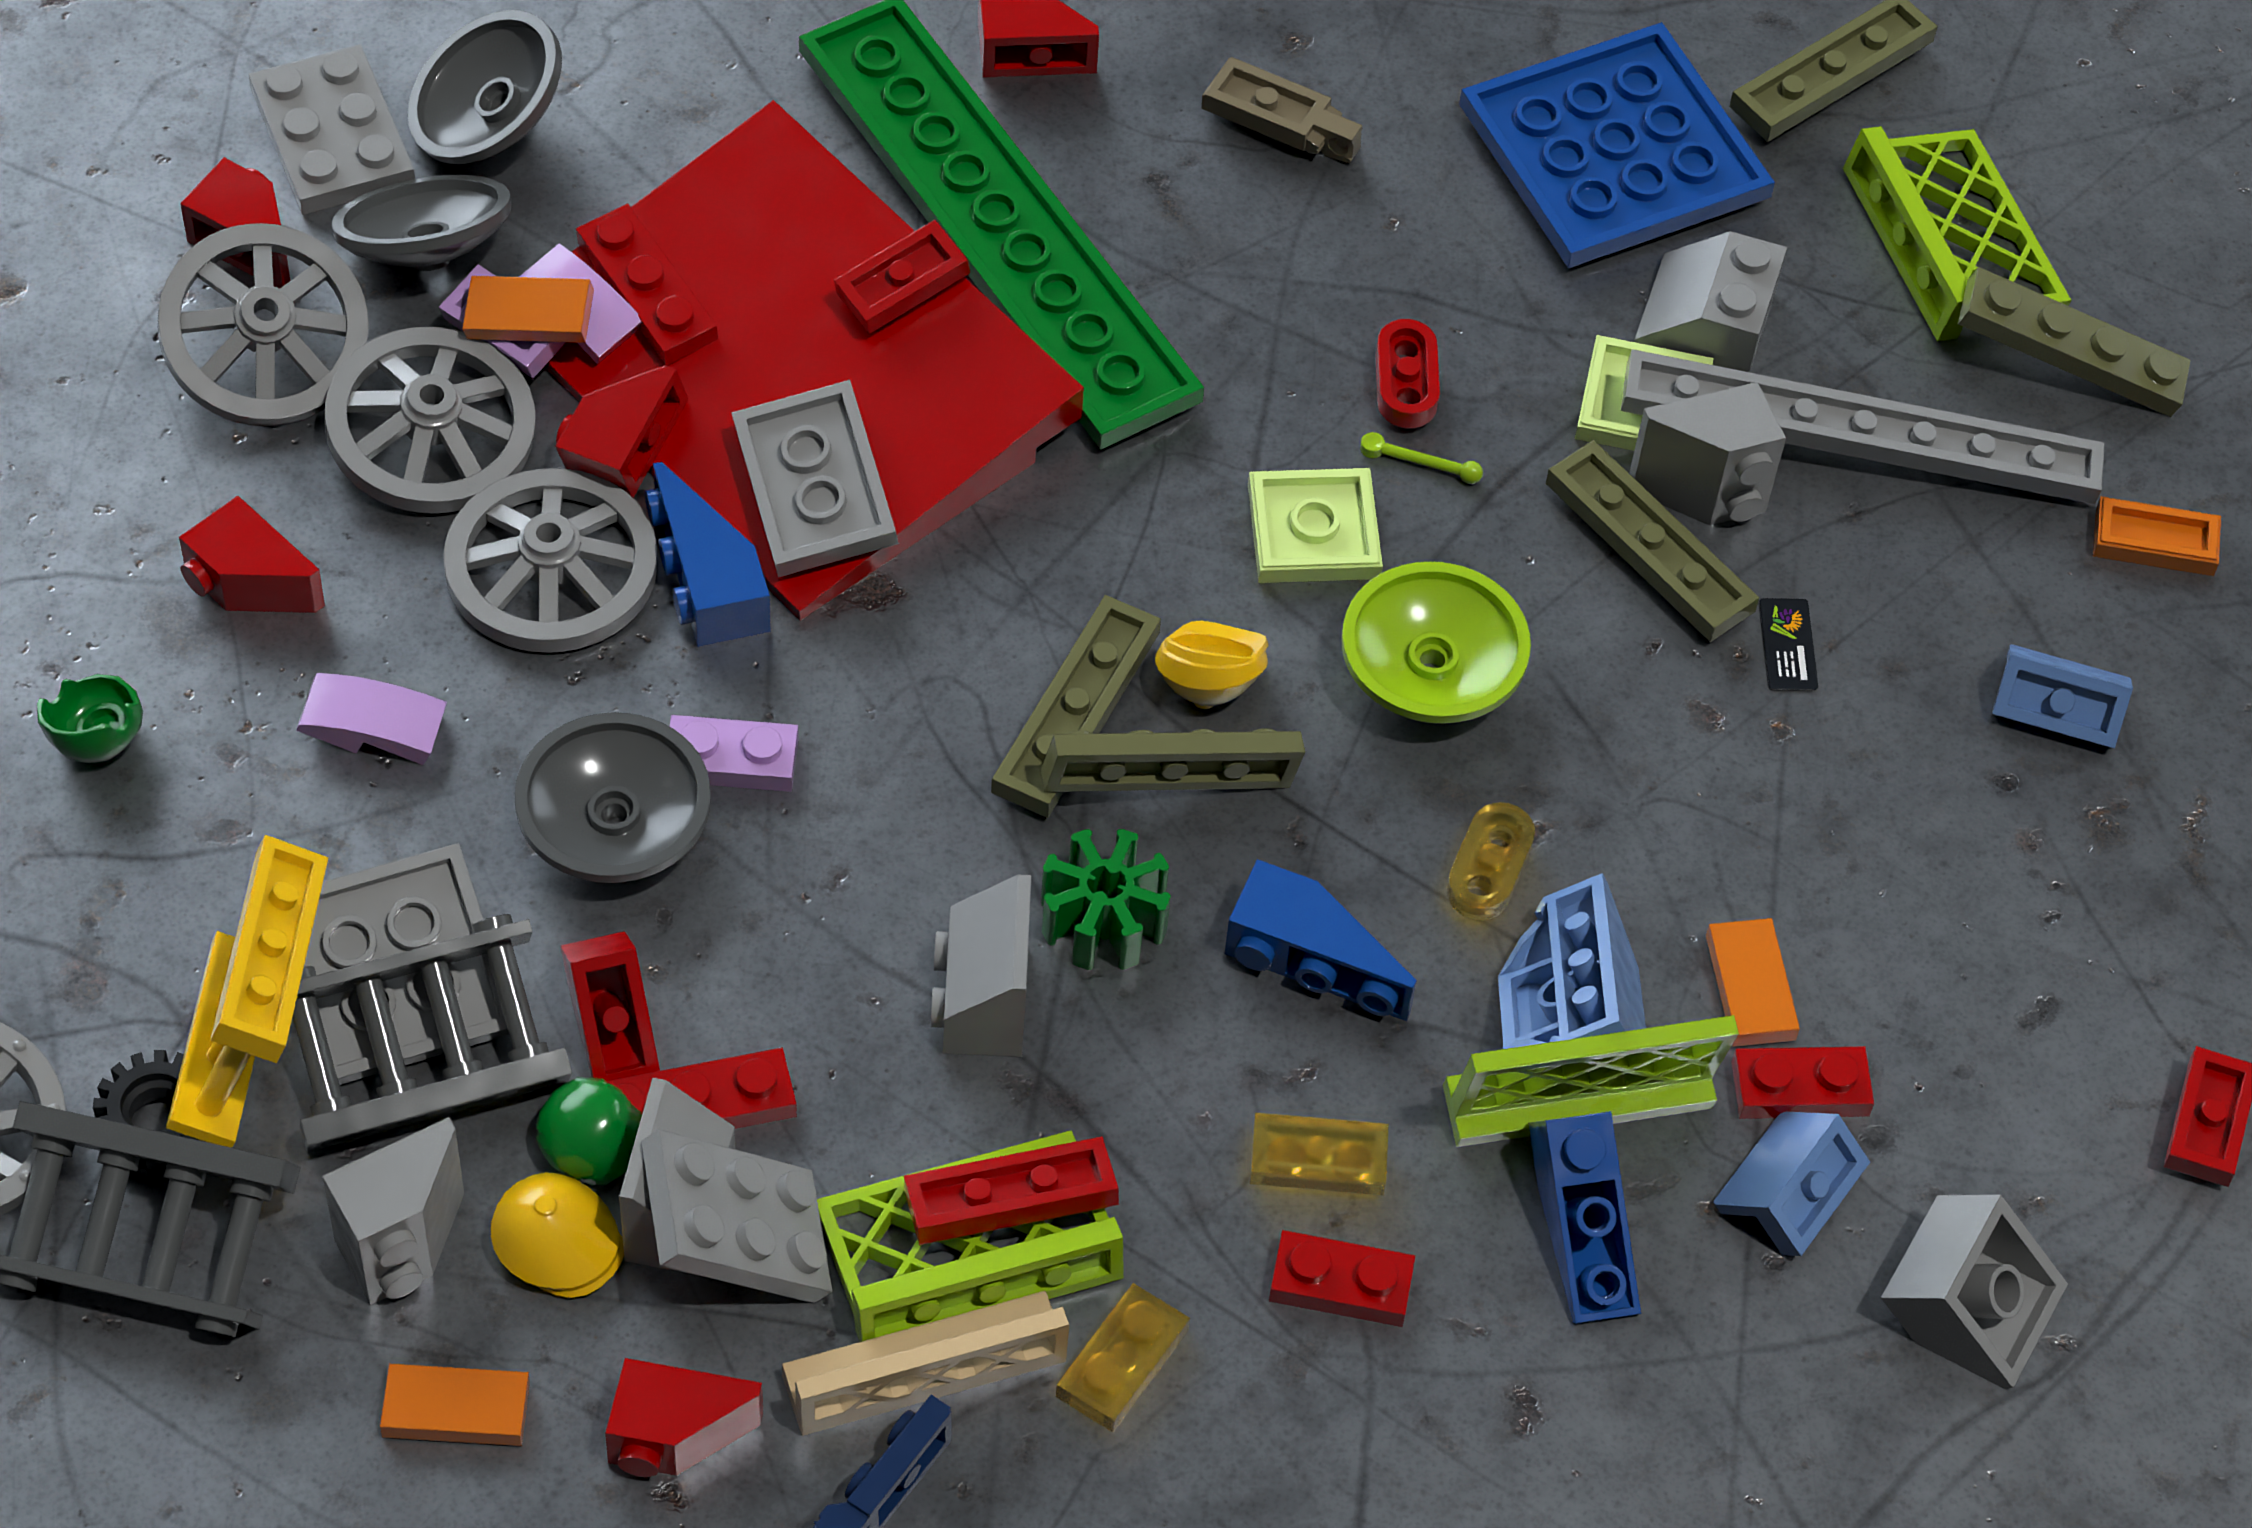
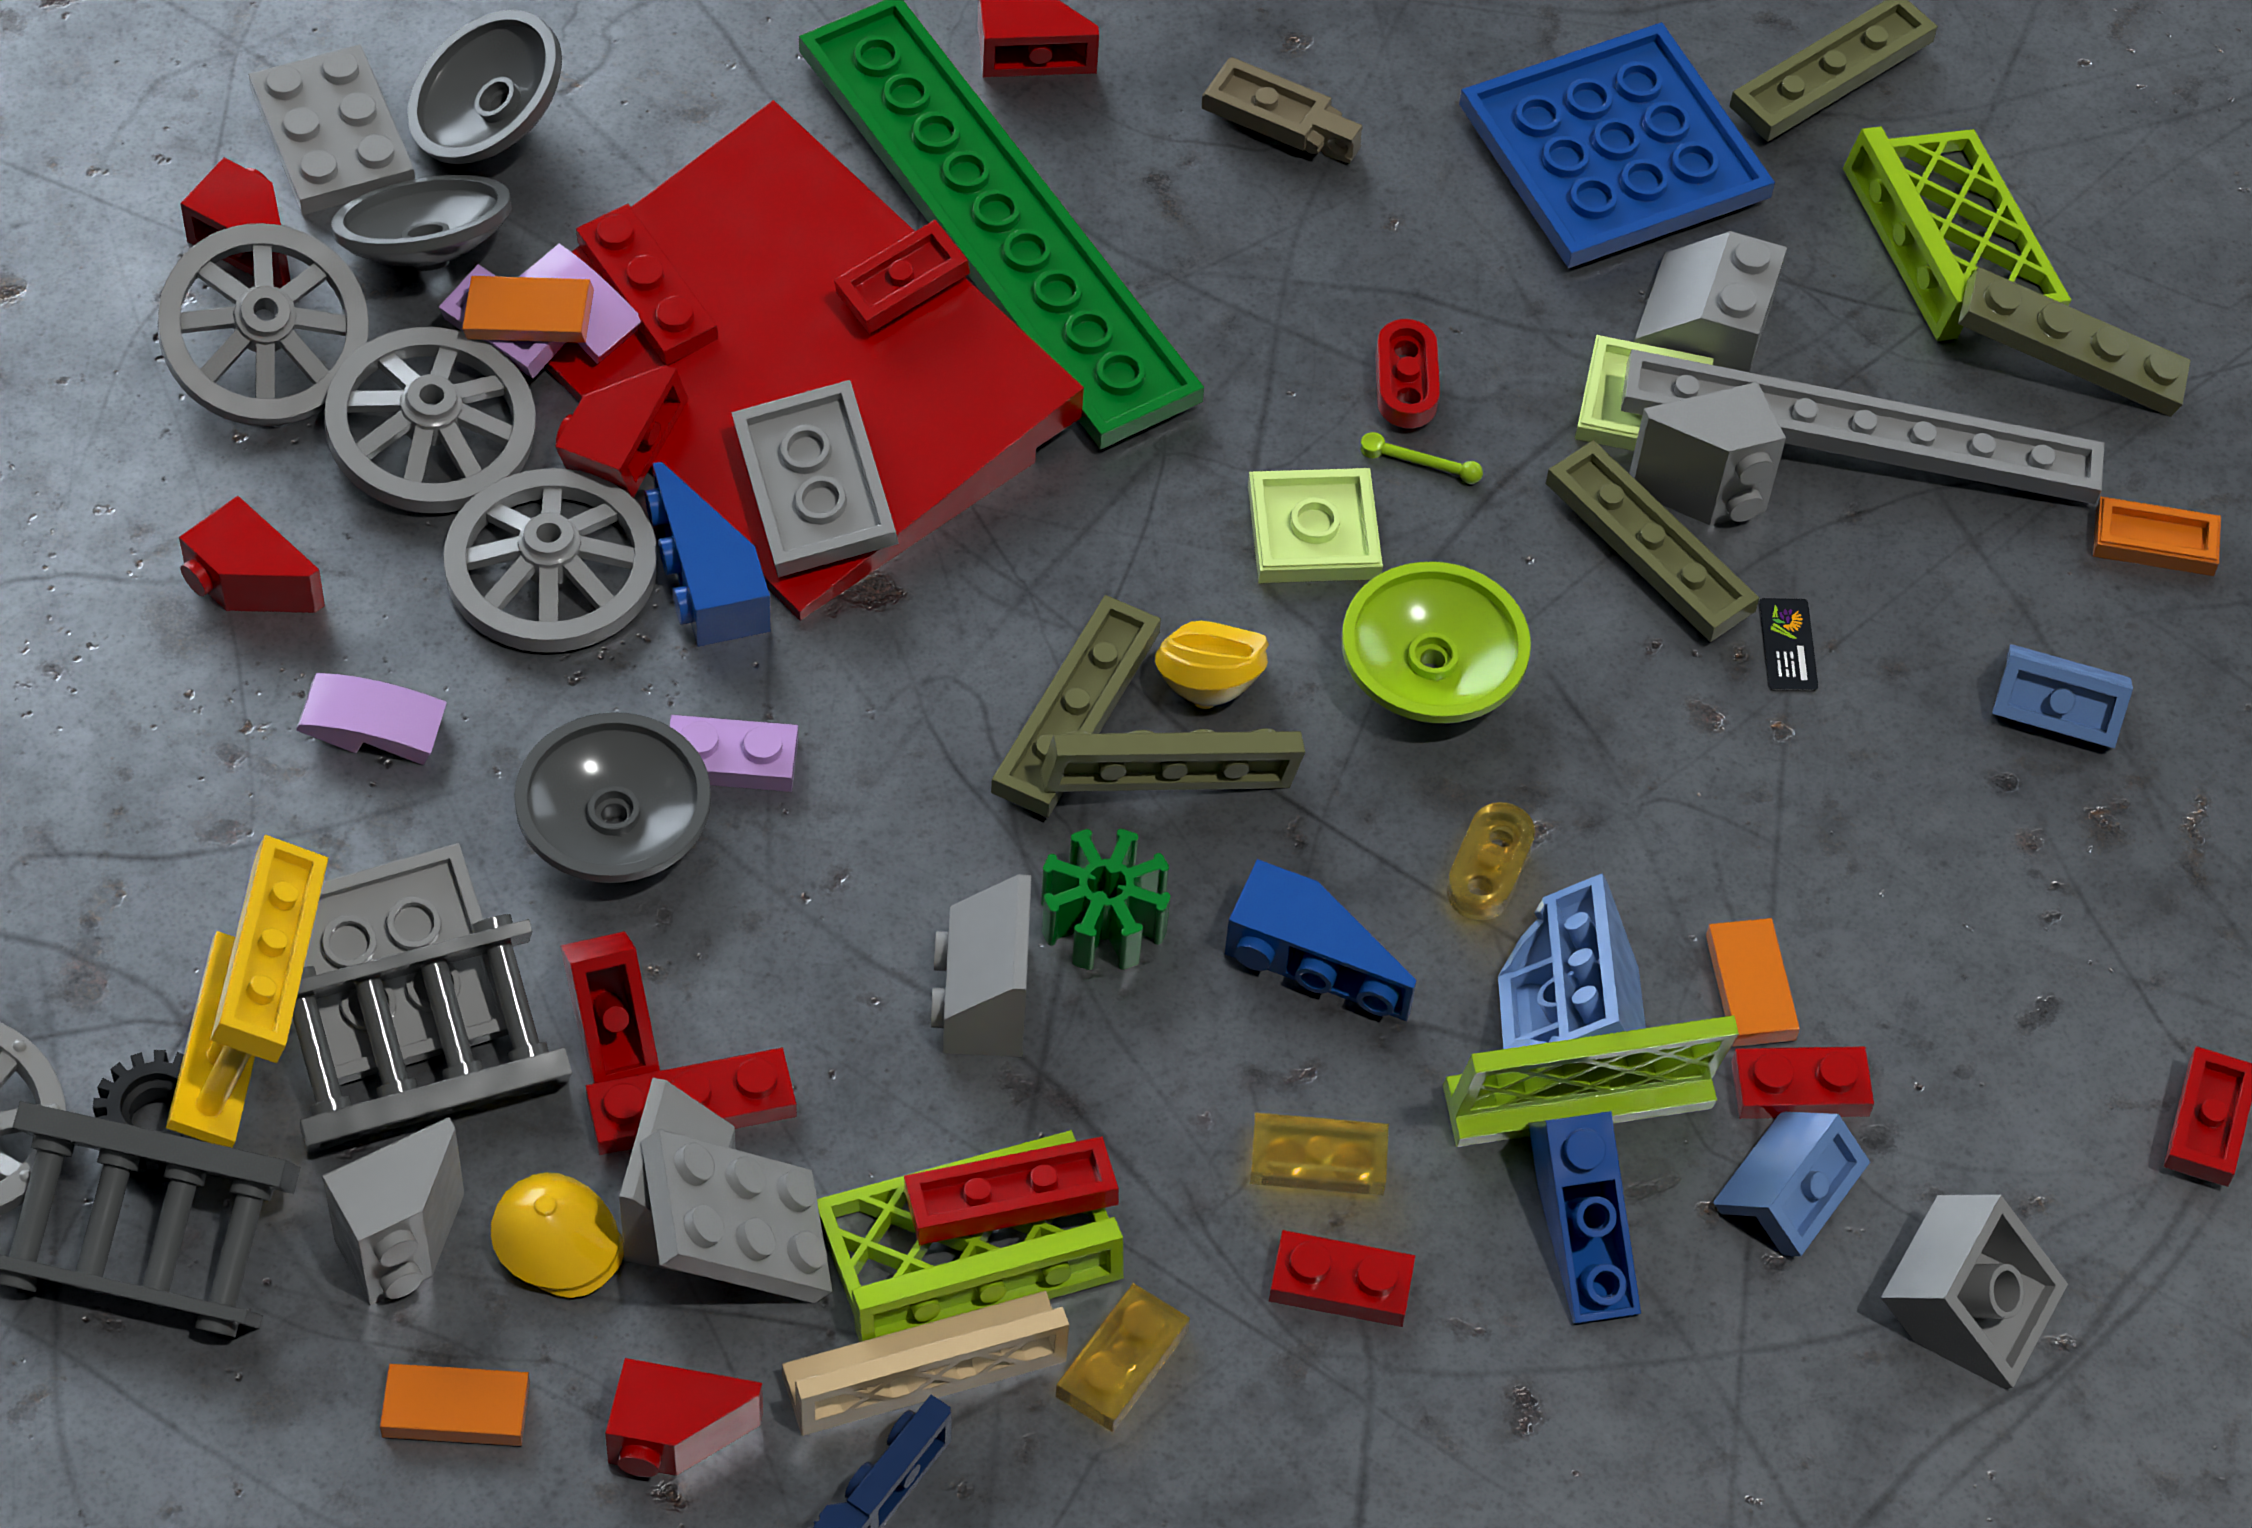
green hair [36,674,143,764] -> none
green hair [536,1077,642,1185] -> none

